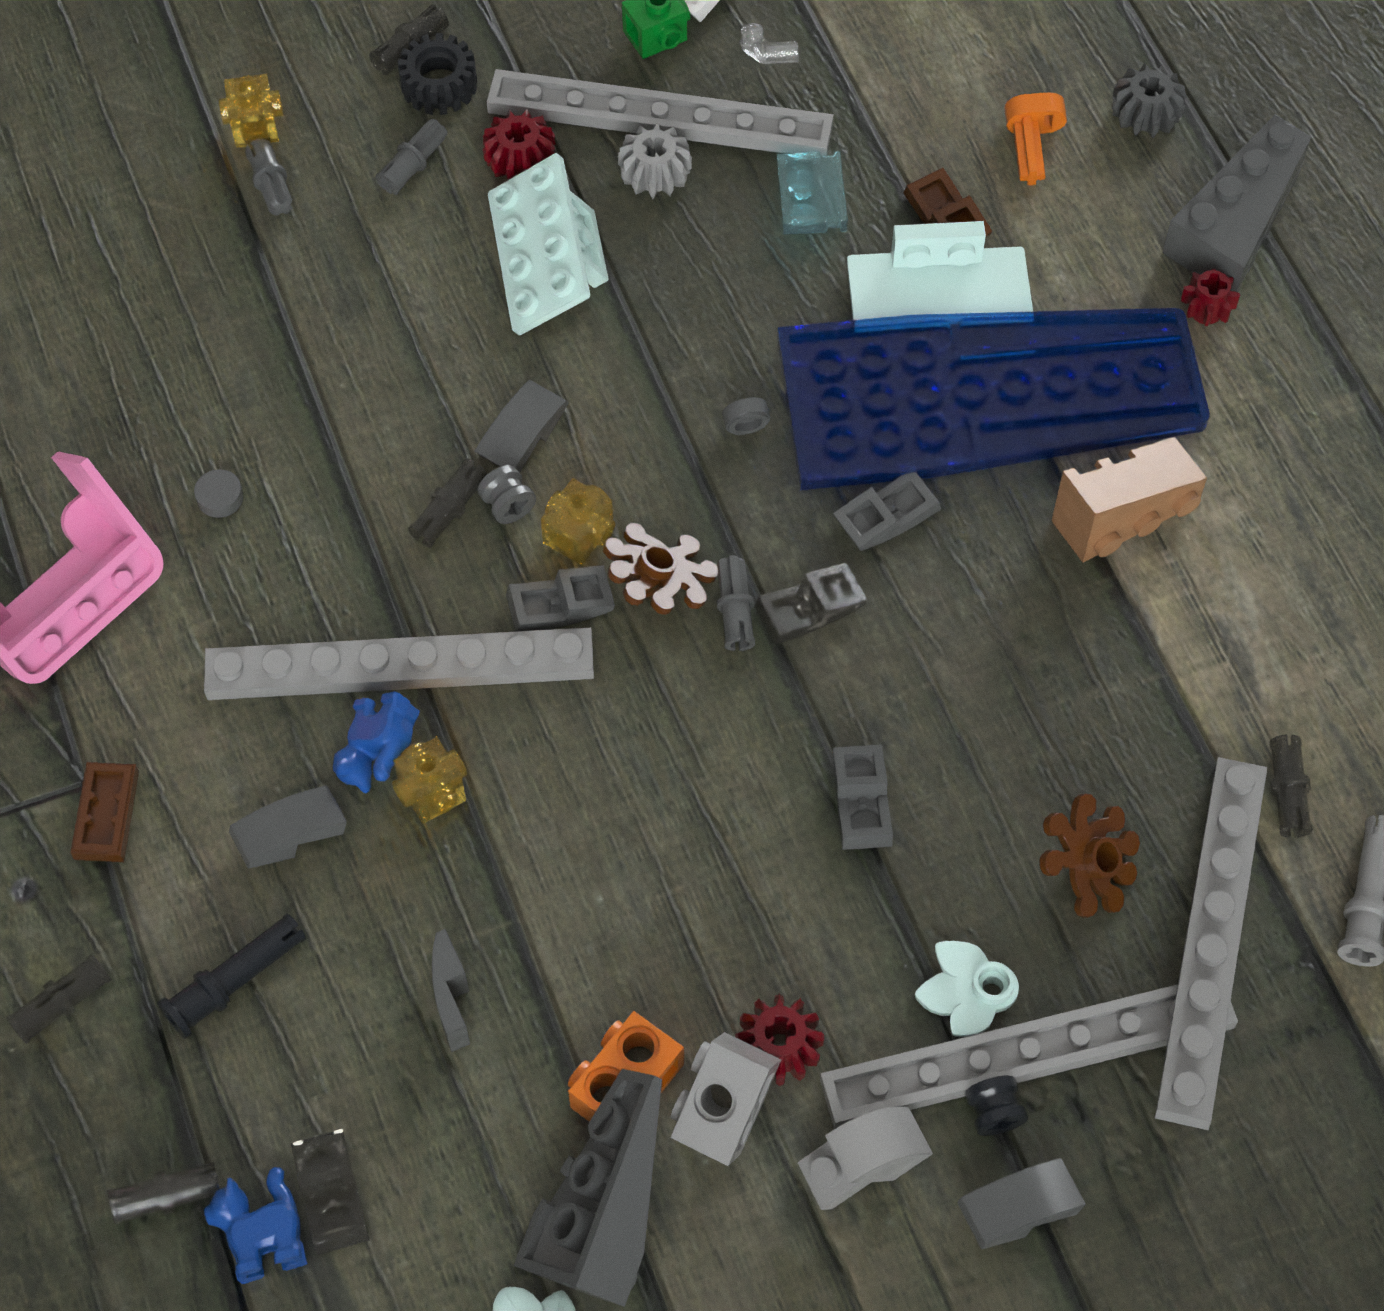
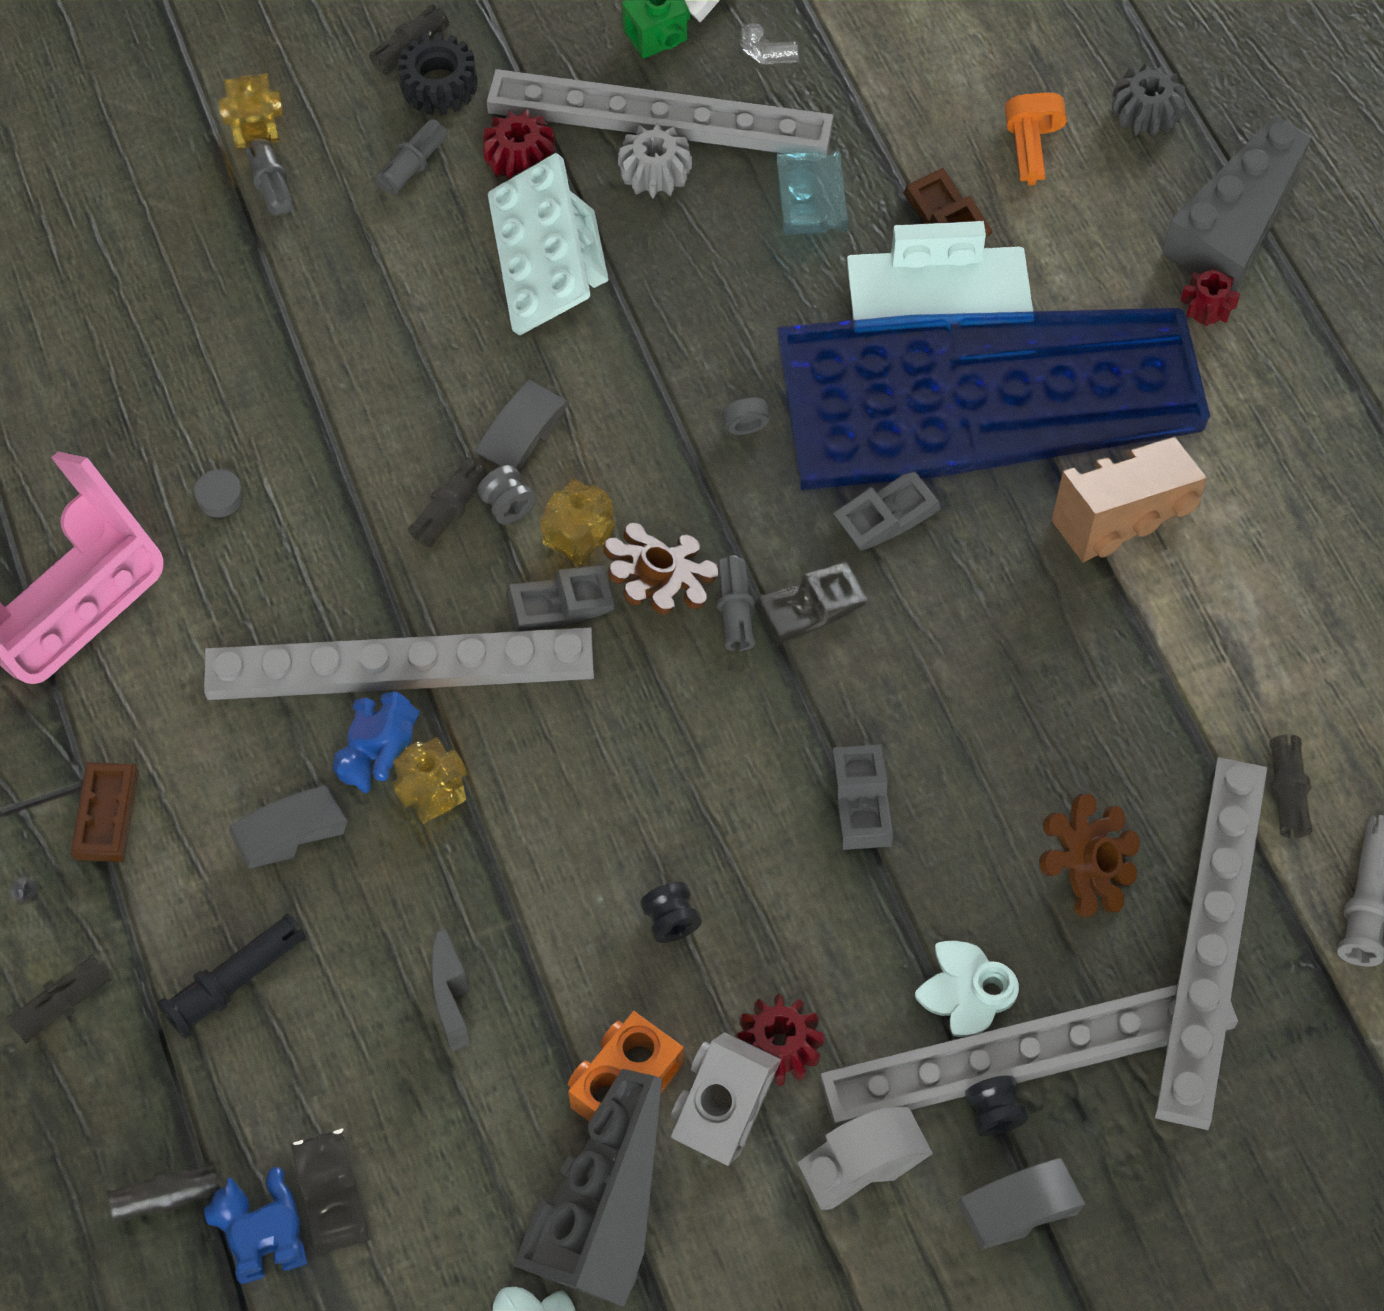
none -> black wheel [640,882,702,943]

